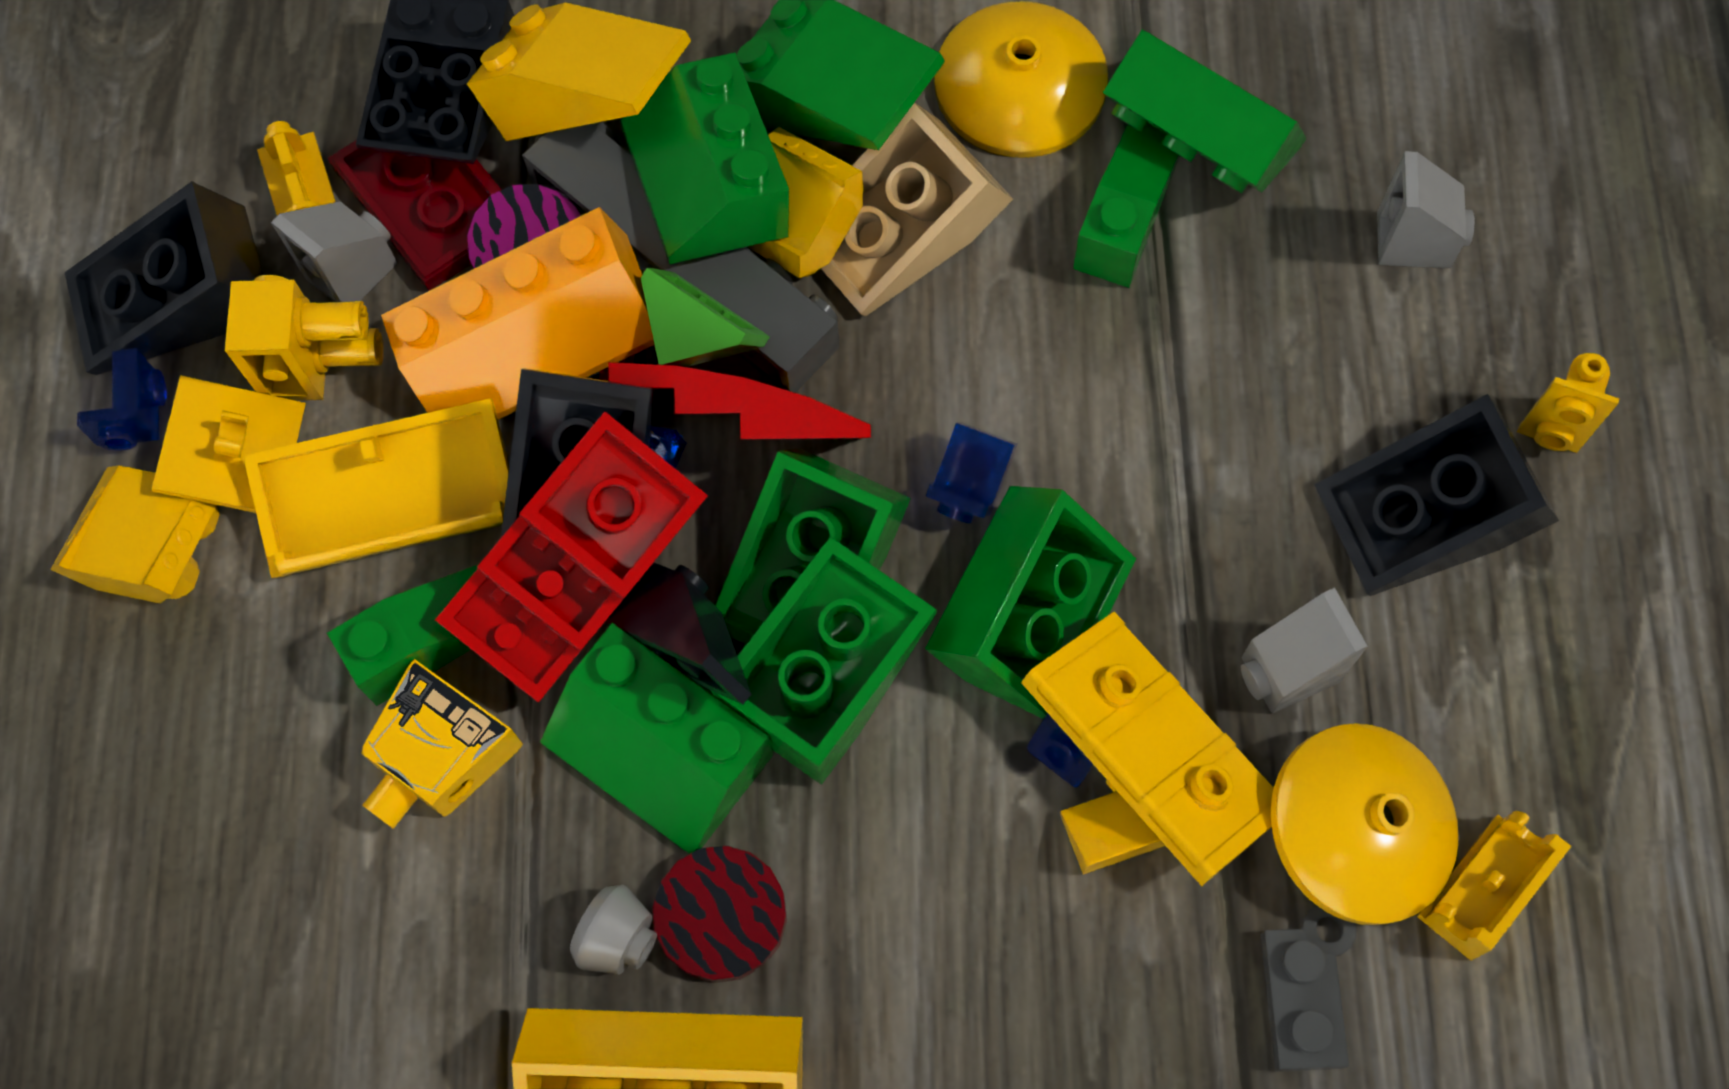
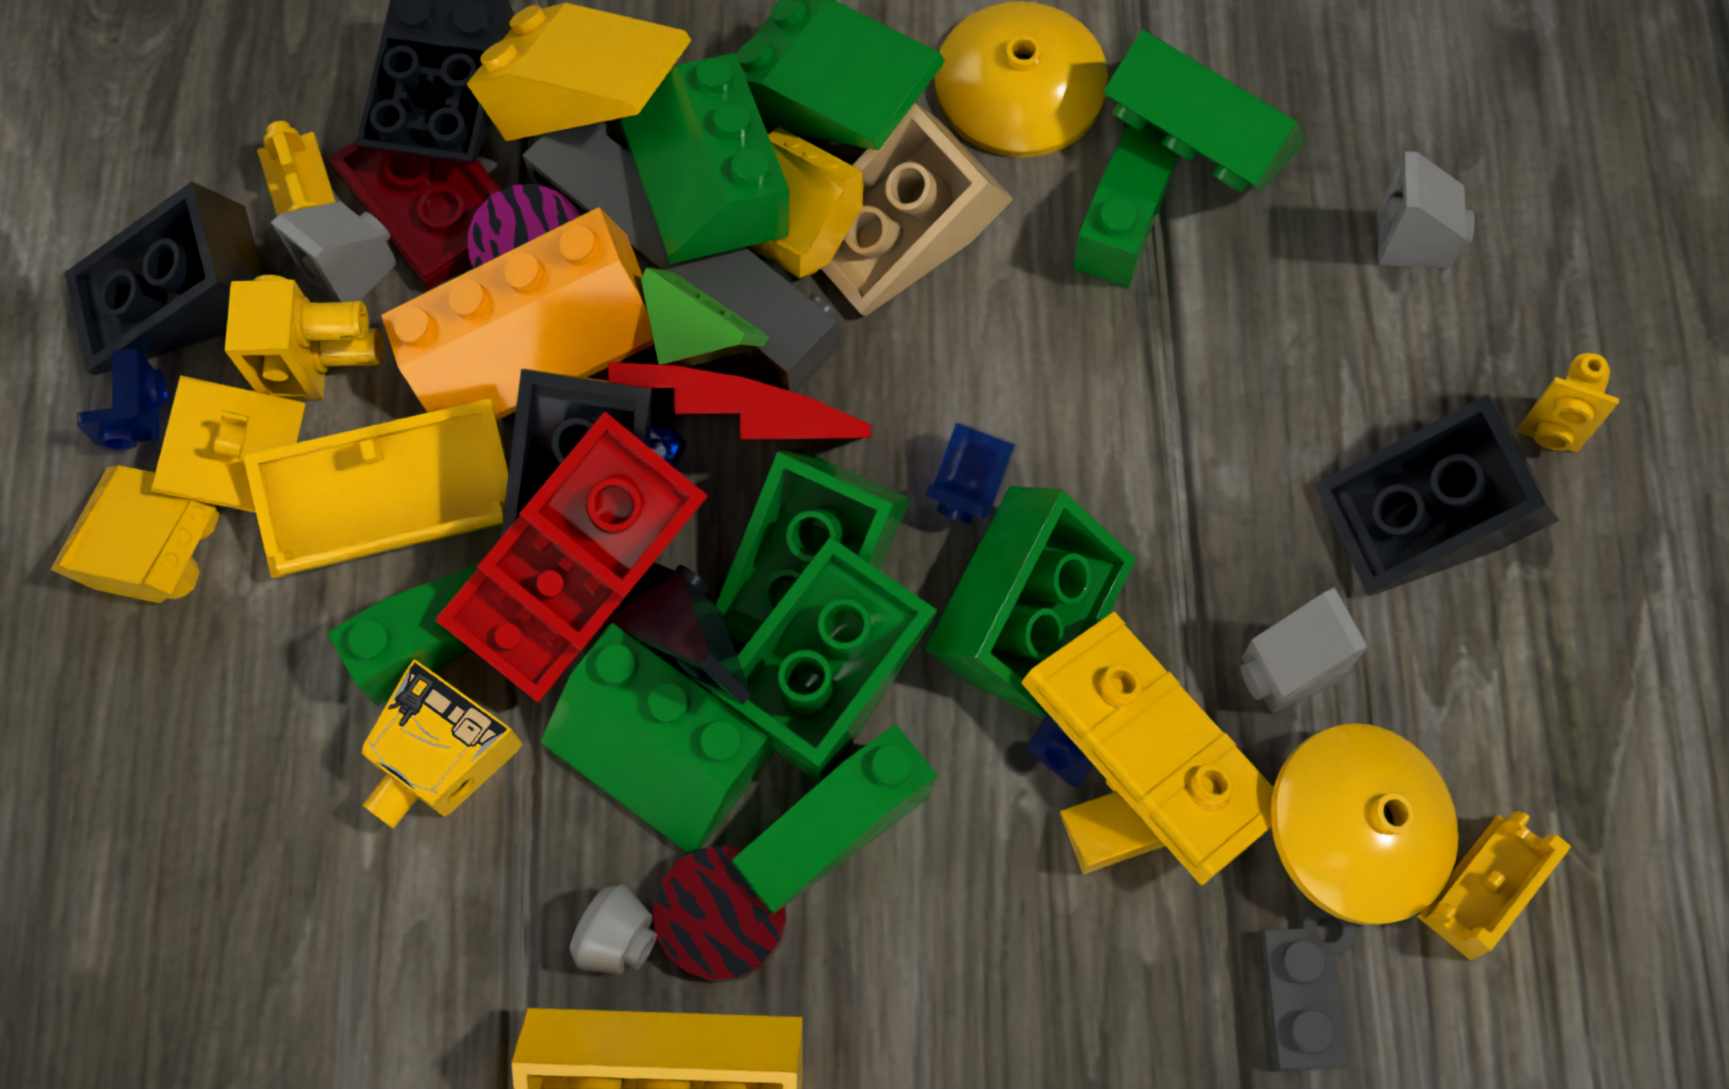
none -> green slope [732,724,938,916]

